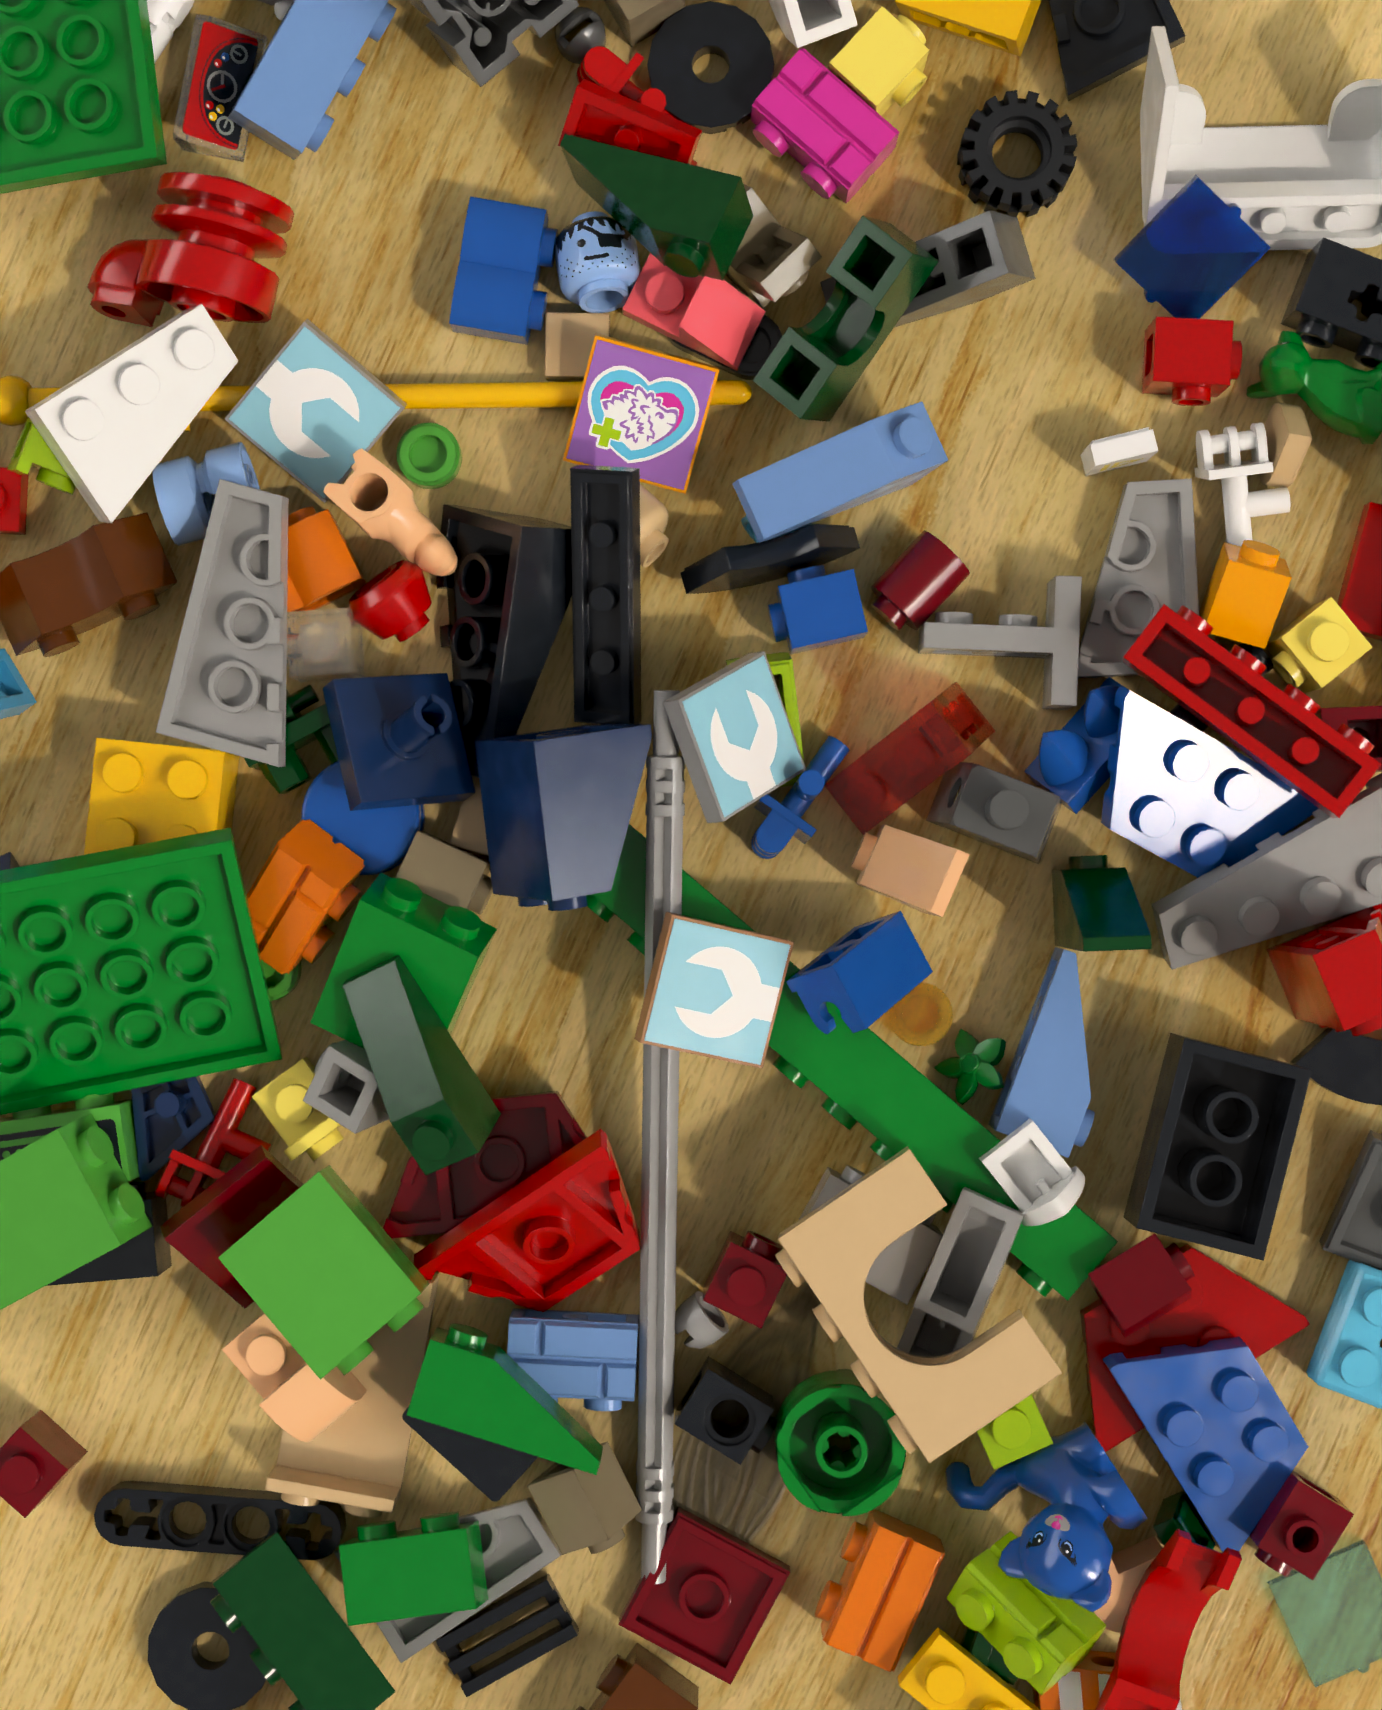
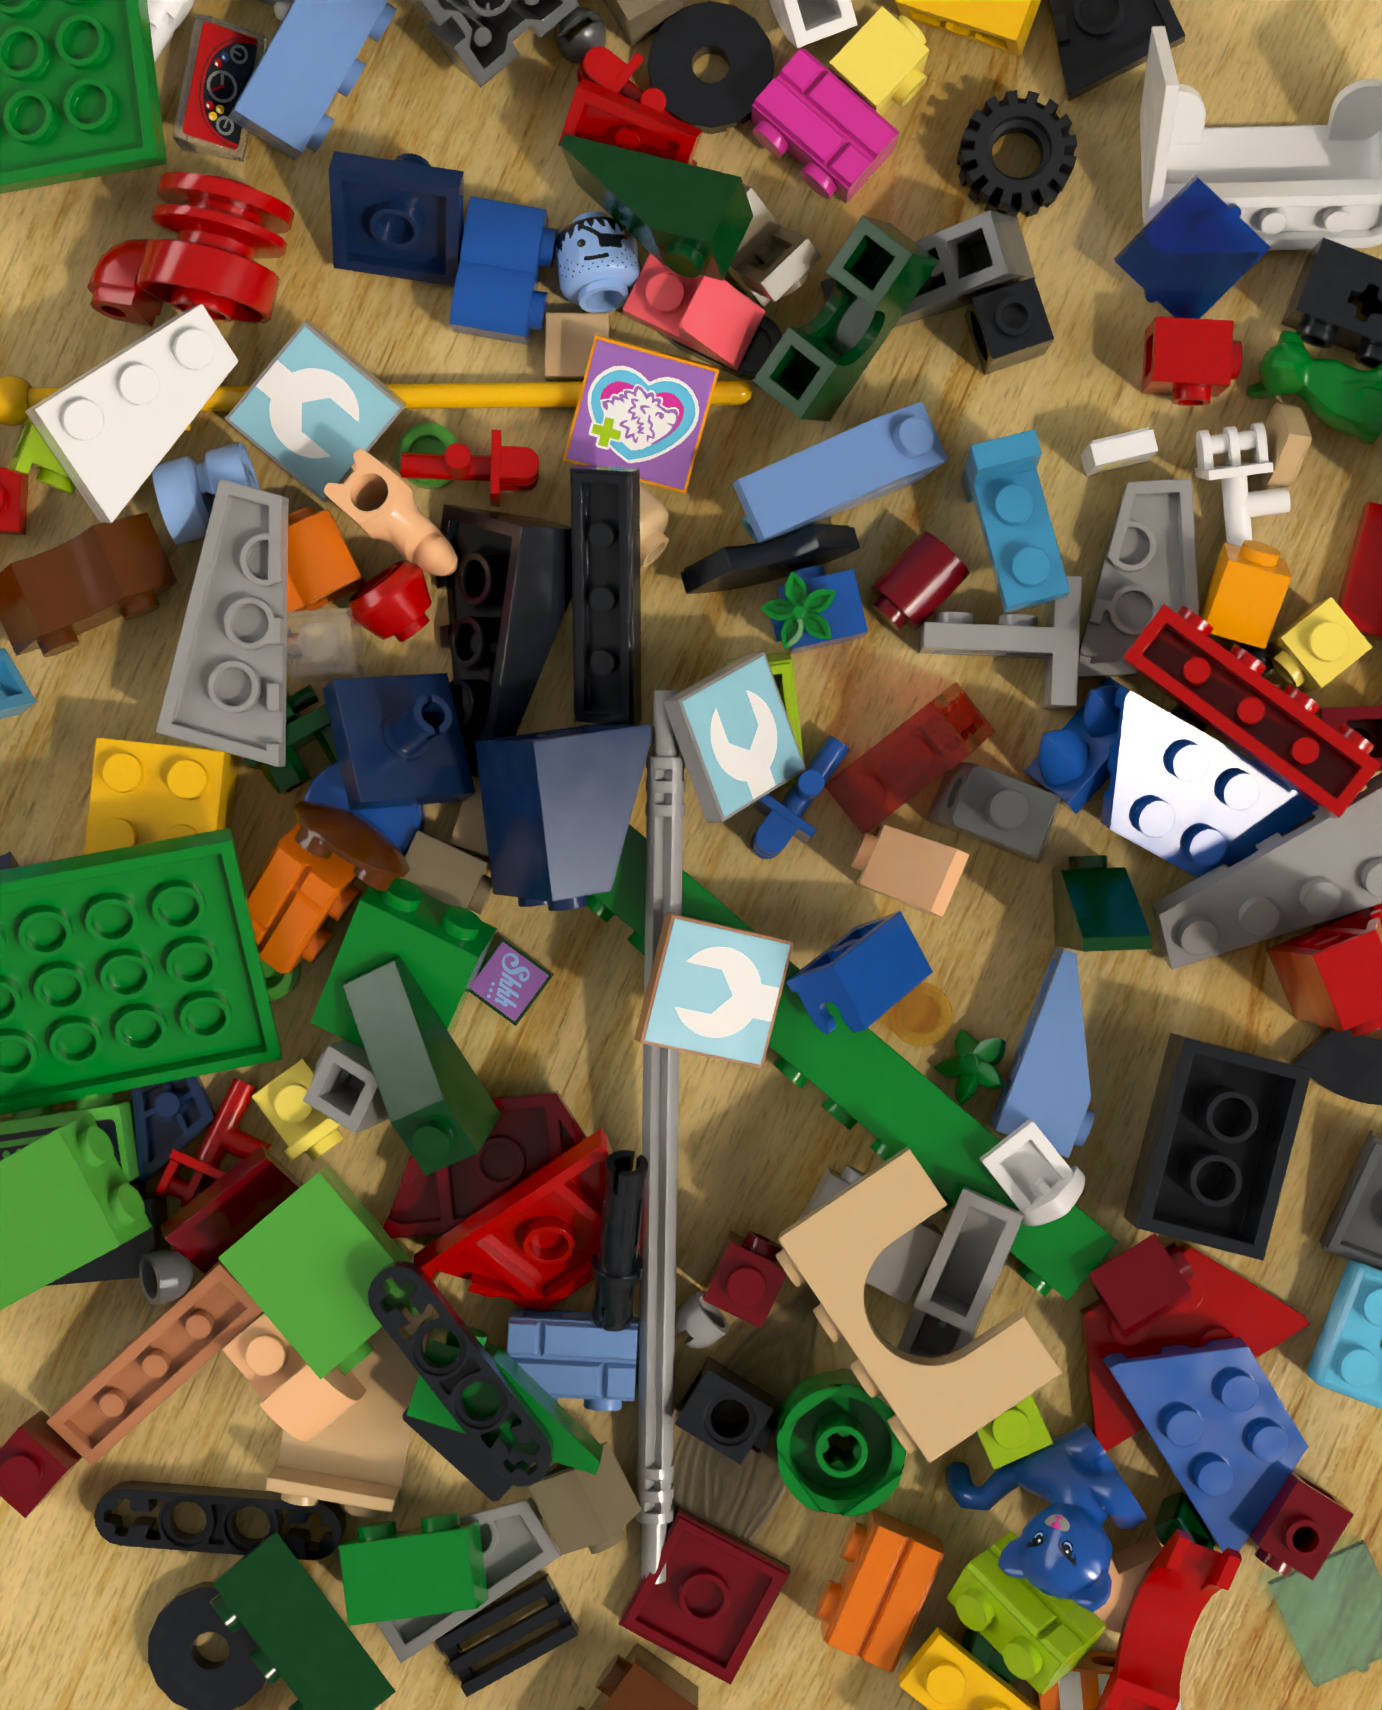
none -> nougat plate [46,1260,263,1466]
none -> dark grey hinge [139,1249,194,1305]
none -> reddish brown dish [293,801,410,891]
none -> dark blue tile [329,151,464,287]
none -> black beam [368,1261,554,1486]
none -> red arm [401,430,539,507]
none -> medium lavender tile [470,937,554,1026]
none -> black pin [591,1150,648,1332]
none -> green plant [760,571,837,650]
none -> dark azure bracket [961,429,1070,613]
none -> black brick [964,277,1054,375]

